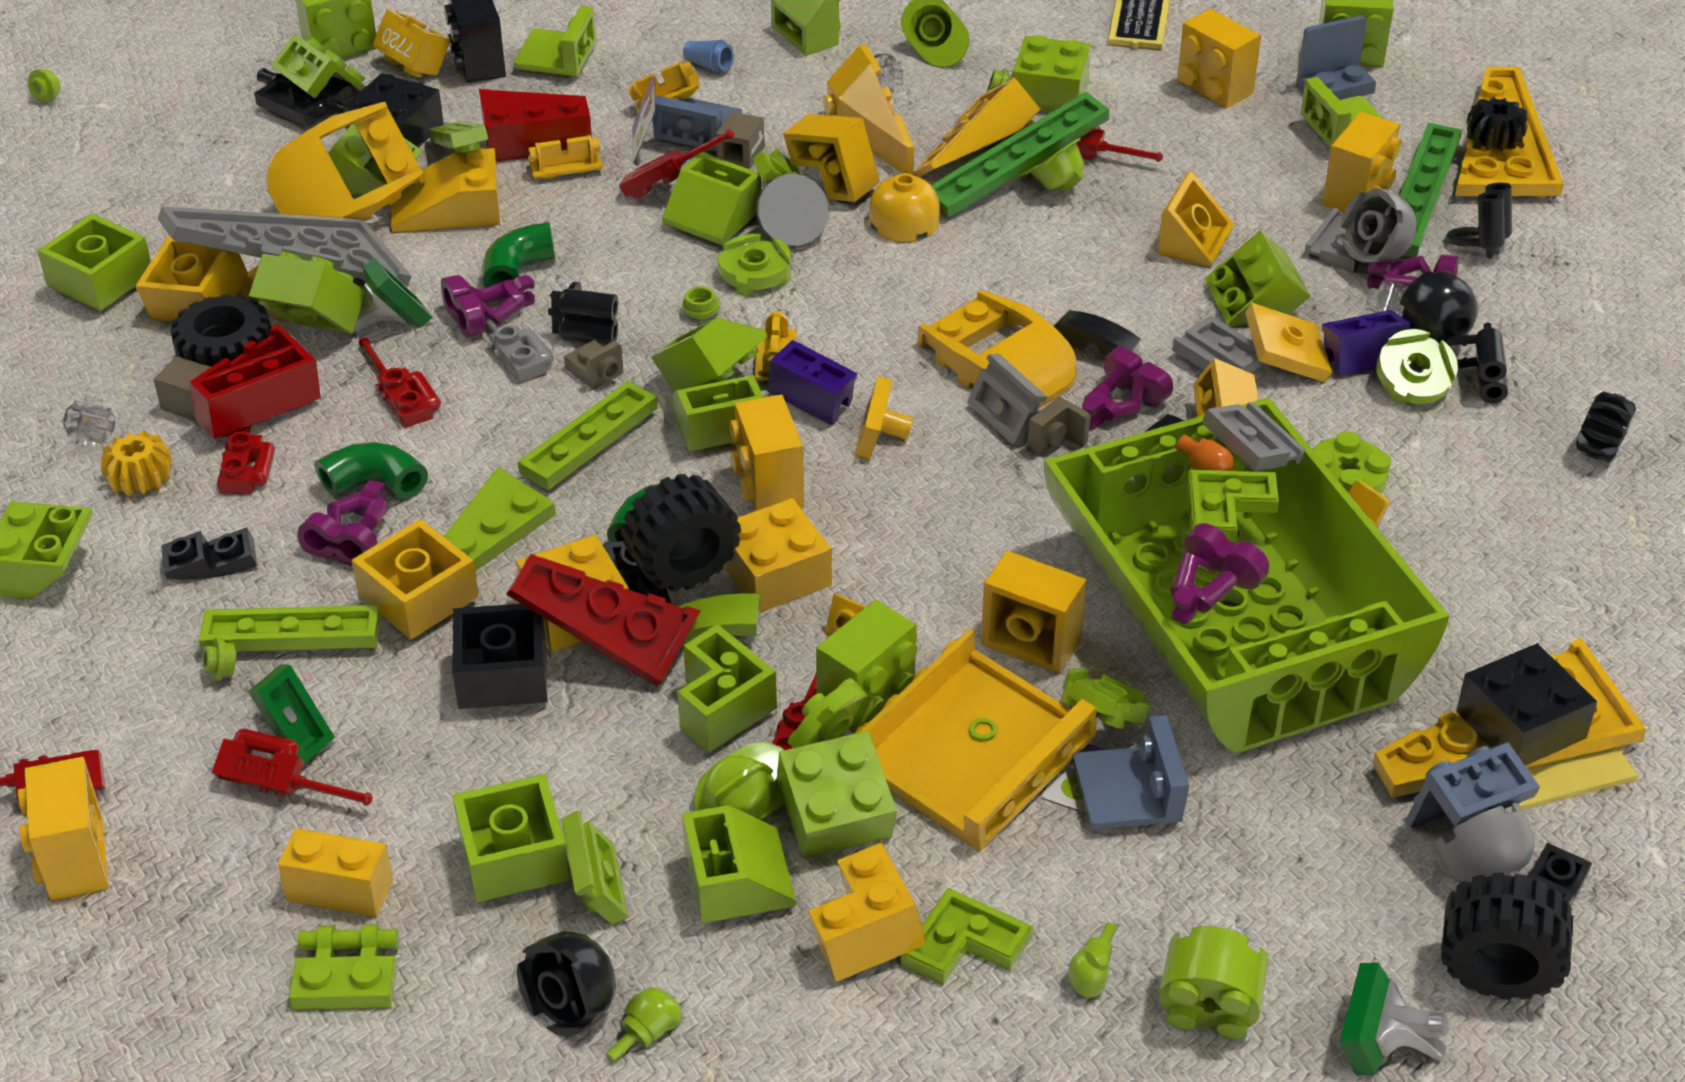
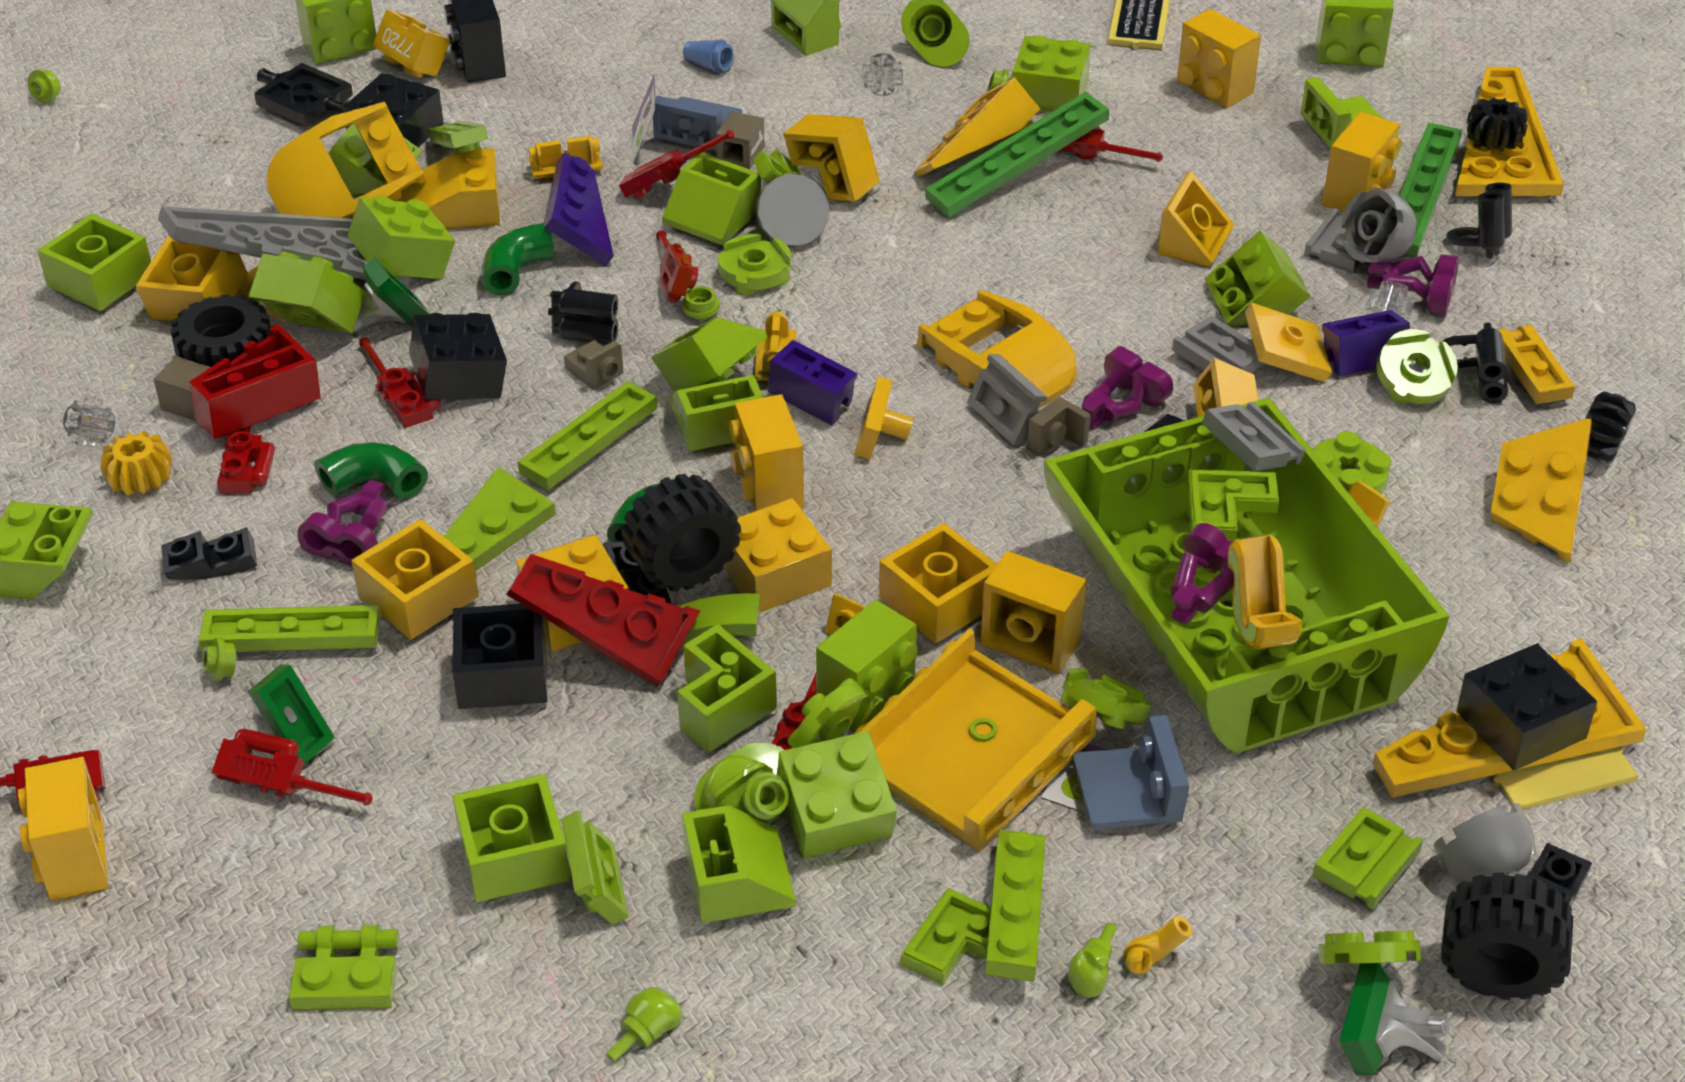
lime bracket [271,33,366,98] -> none
yellow brick [277,828,393,917] -> none
magenta piece [441,275,535,337] -> none
red wedge [479,89,592,161] -> none
light grey piece [485,315,554,383] -> none
lime bracket [514,6,596,77] -> none
black cylinder [516,931,616,1037] -> none
yellow hinge [628,61,700,114] -> none
yellow brick [808,842,926,982] -> none
yellow wedge [823,44,914,175] -> none
yellow cylinder [869,173,940,242] -> none
lime piece [1016,138,1085,191] -> none
black slope [1053,310,1141,356] -> none
lime brick [1159,926,1269,1039] -> none
orange cylinder [1175,434,1234,471] -> none
sand blue bracket [1296,15,1376,100] -> none
black cylinder [1400,269,1478,343] -> none
sand blue bracket [1406,742,1540,828] -> none
none -> lime brick [347,196,455,279]
none -> black brick [409,313,507,400]
none -> dark purple wing [544,152,614,266]
none -> red piece [656,230,698,303]
none -> lime plate [743,772,789,820]
none -> yellow brick [879,522,997,644]
none -> lime plate [984,829,1046,982]
none -> yellow arm [1123,915,1193,974]
none -> yellow animal [1228,535,1302,650]
none -> lime plate [1312,807,1423,910]
none -> lime plate [1319,930,1422,964]
none -> yellow wing [1491,419,1591,562]
none -> yellow plate [1497,324,1575,404]

